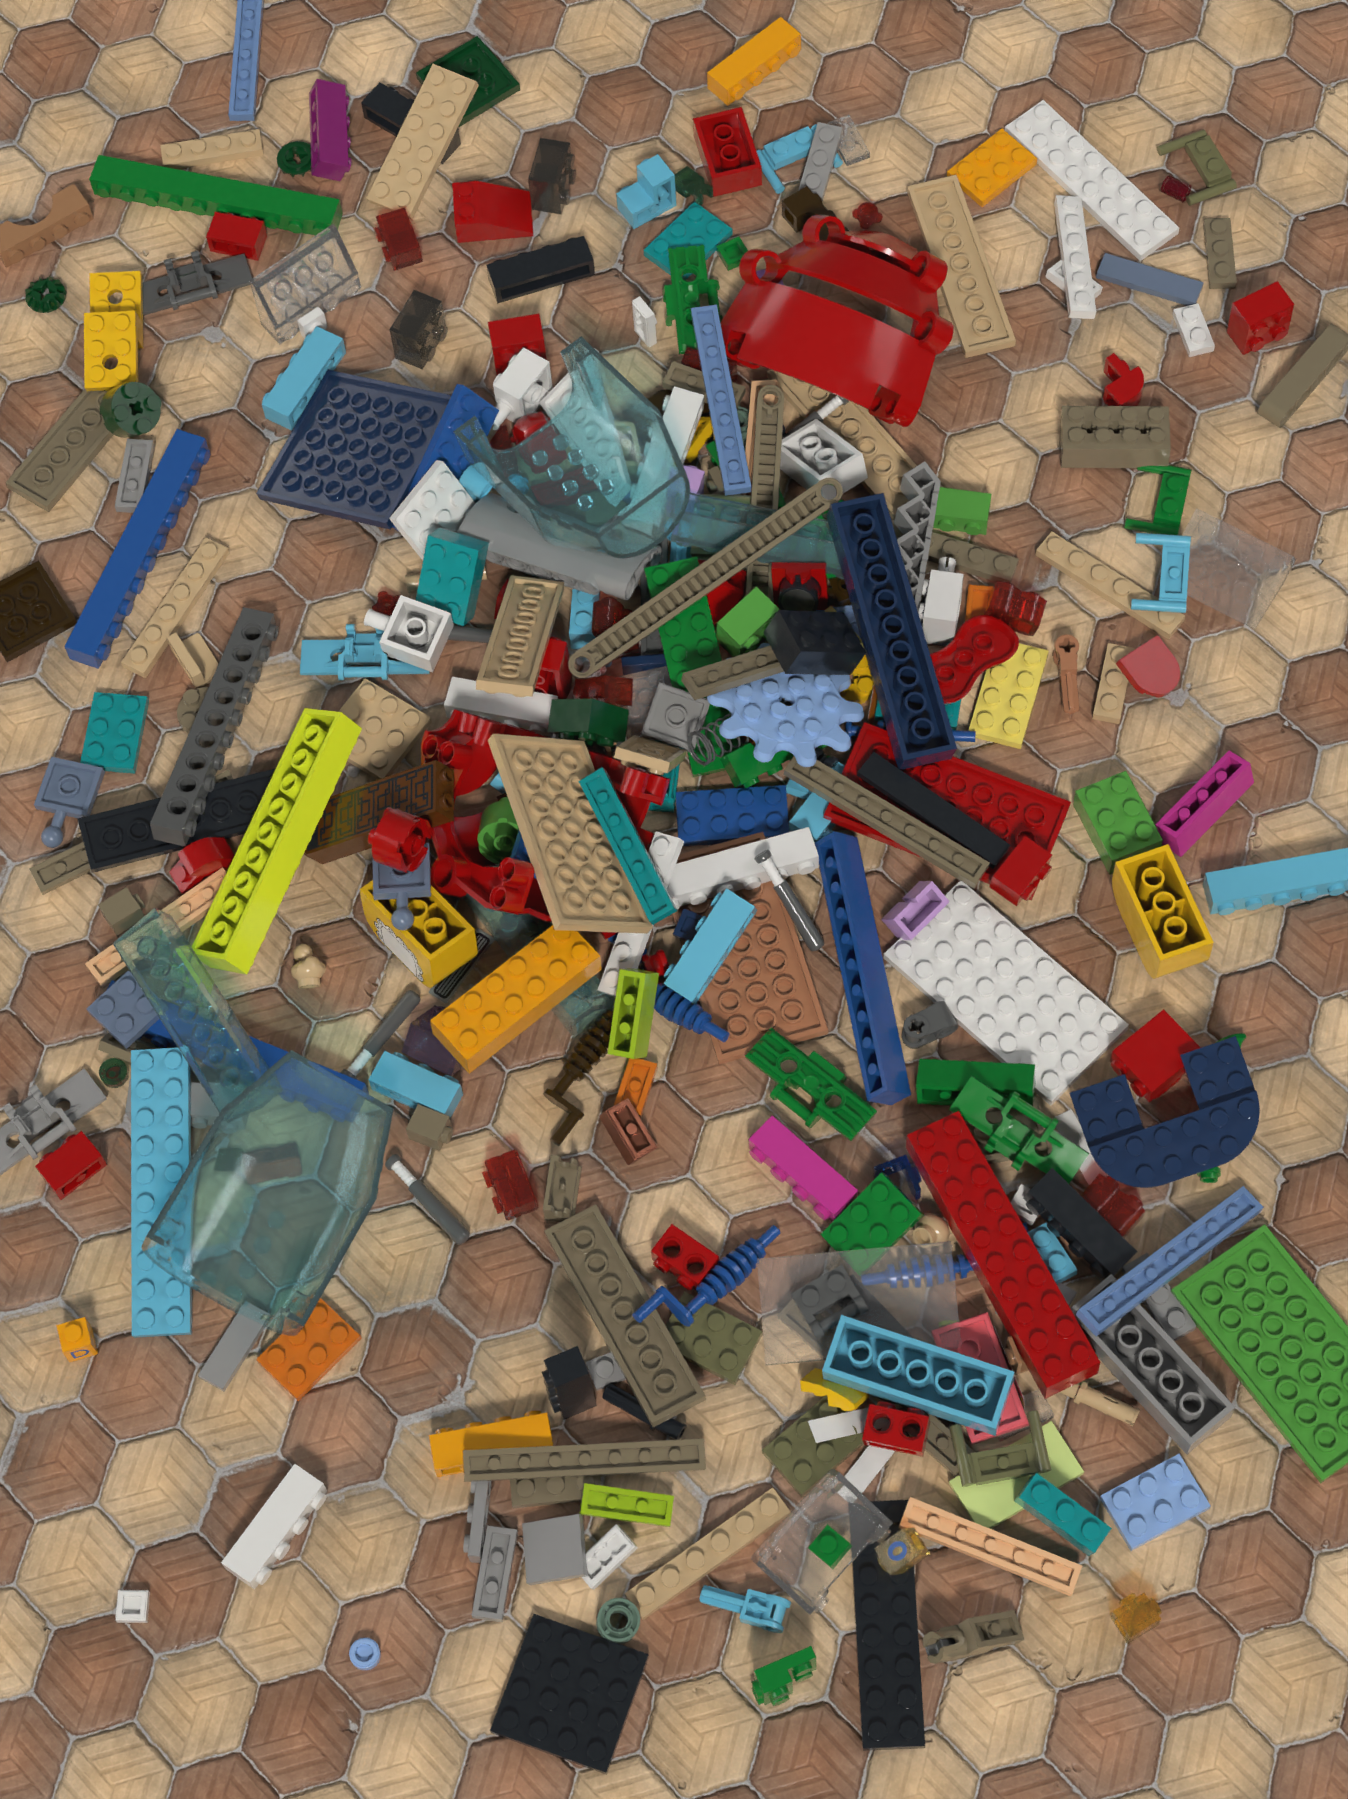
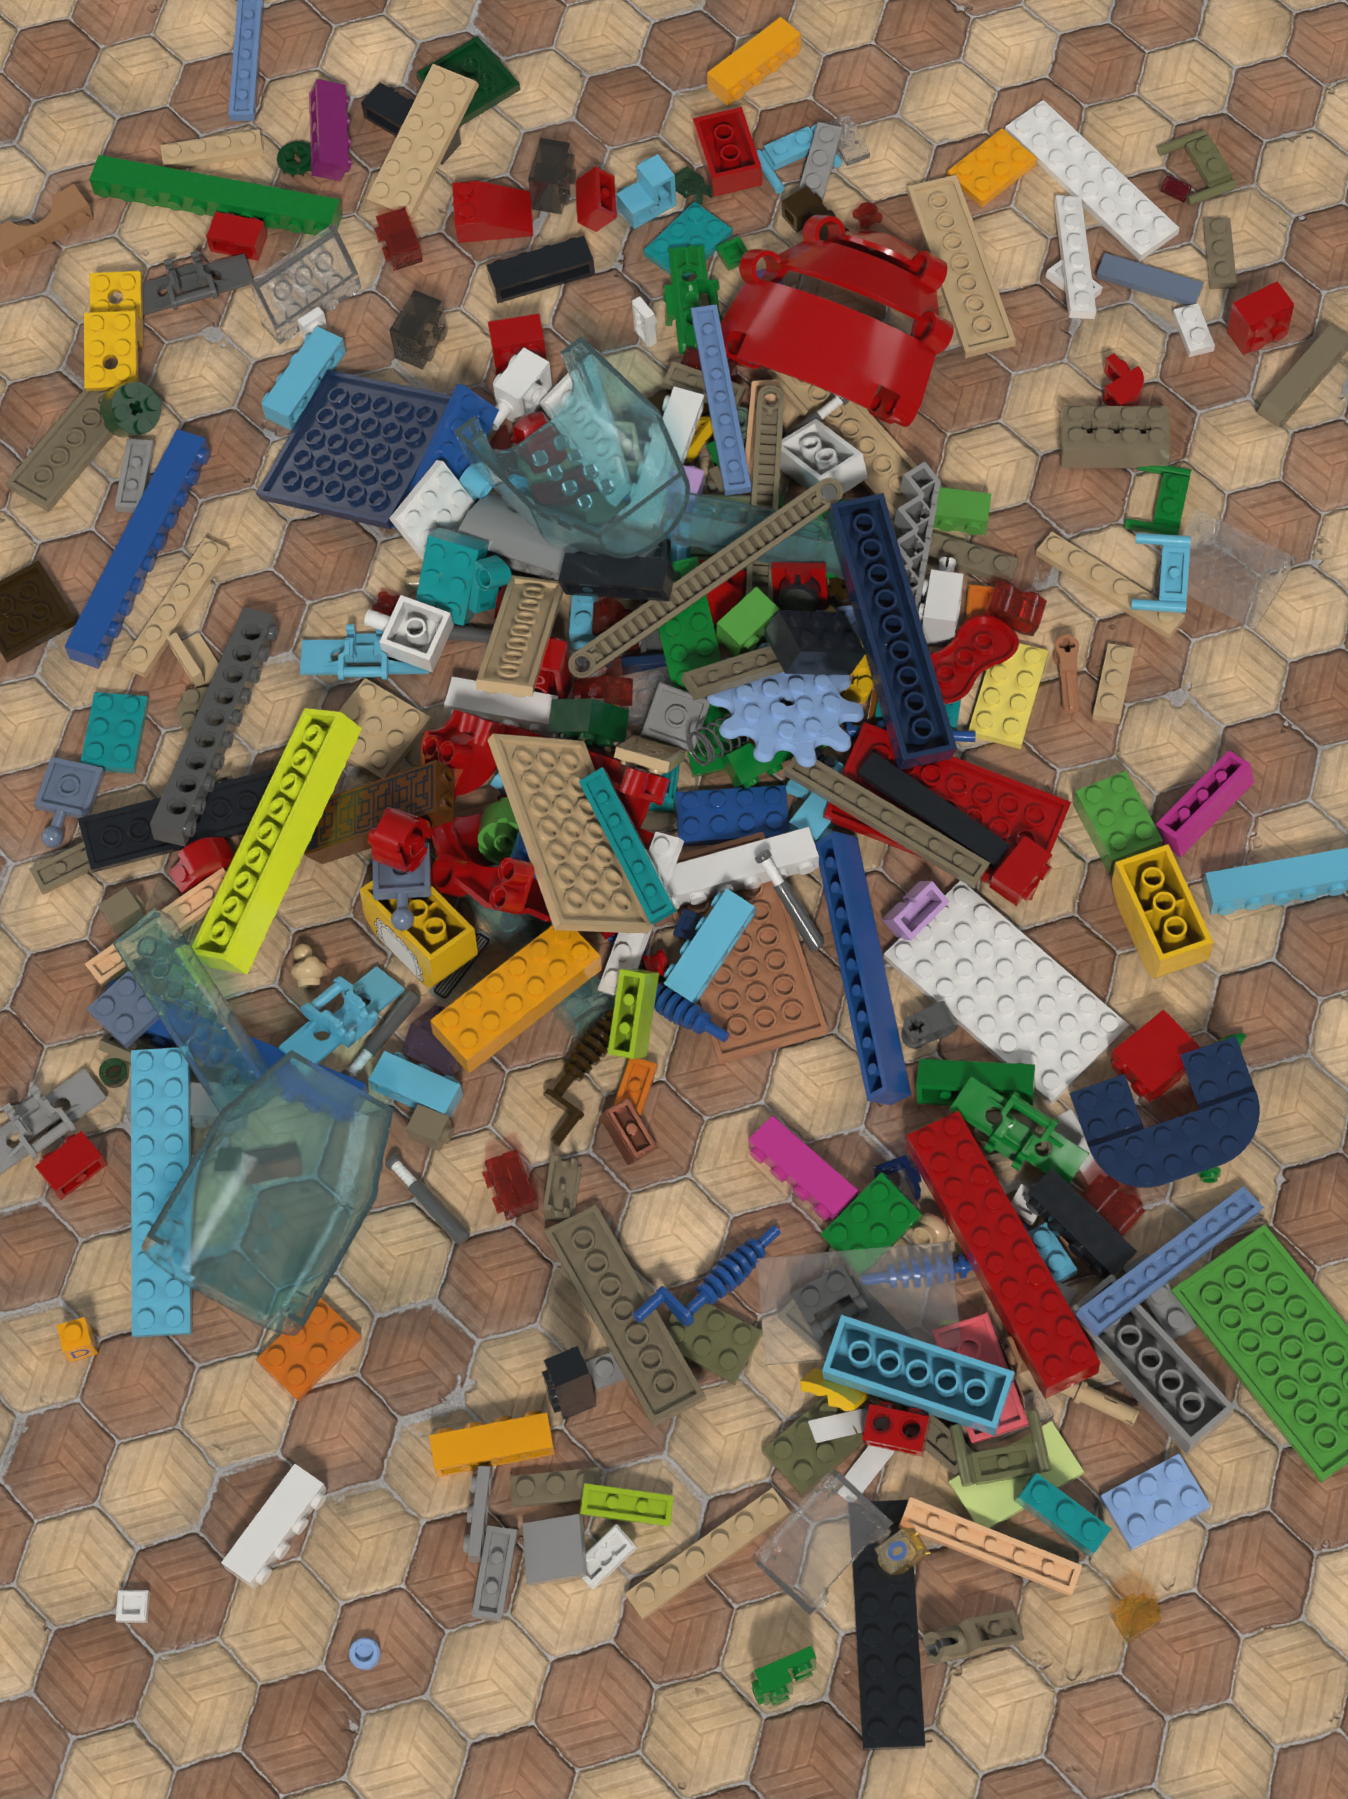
dark green gear [25,276,66,313] -> none
light grey tile [198,1301,272,1392] -> none
dark tan plate [463,1439,706,1482] -> none
black plate [490,1614,649,1775] -> none
sand green wheel [596,1598,640,1644] -> none
black axle [602,1384,687,1440] -> none
red brick [651,1224,720,1291] -> none
medium azure connector [700,1585,791,1633] -> none
green piece [745,1028,877,1141] -> none
green plate [808,1524,852,1569] -> none
tile [1116,635,1180,698] -> none
none -> medium azure piece [279,966,405,1072]
none -> teal plate [468,555,511,614]
none -> black brick [558,551,676,601]
none -> red brick [575,166,617,232]

